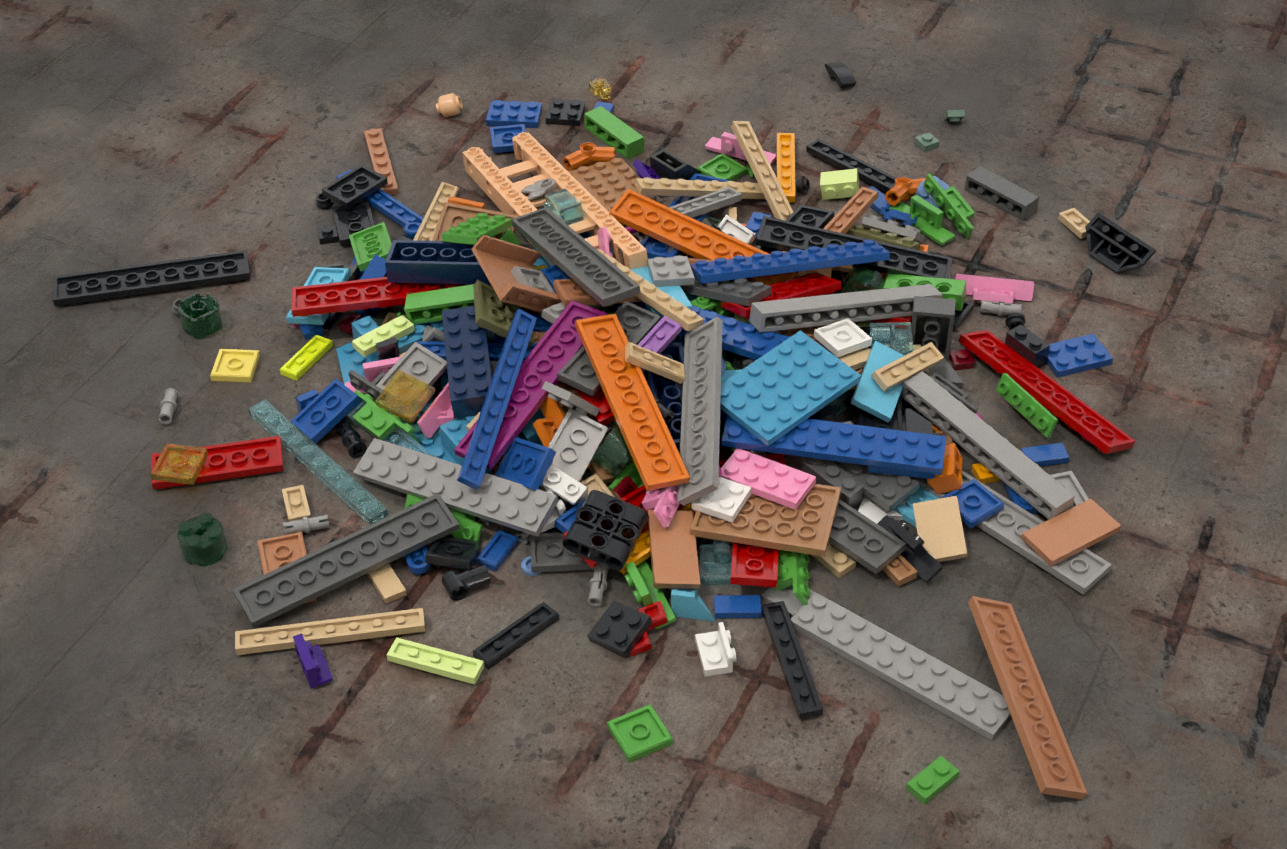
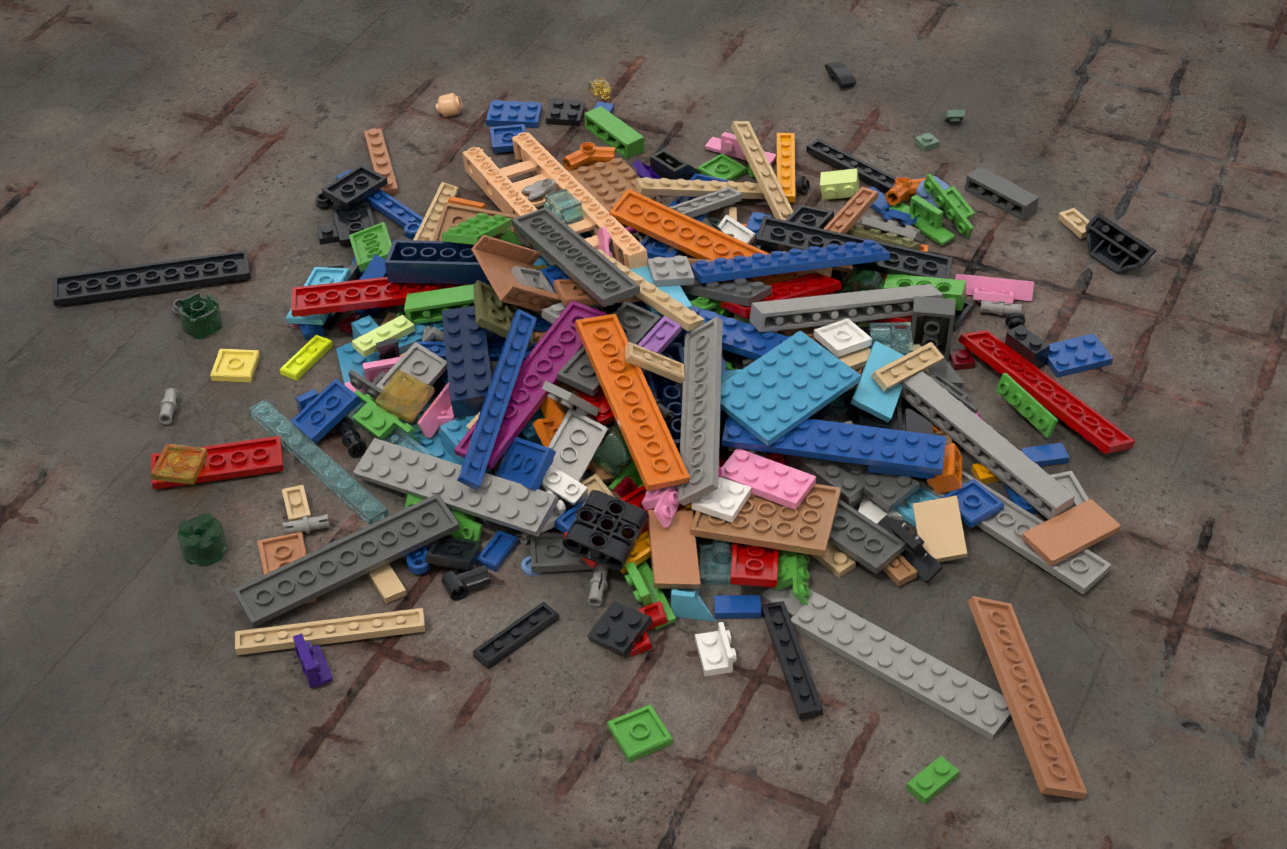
yellowish green plate [387,638,484,685] -> none

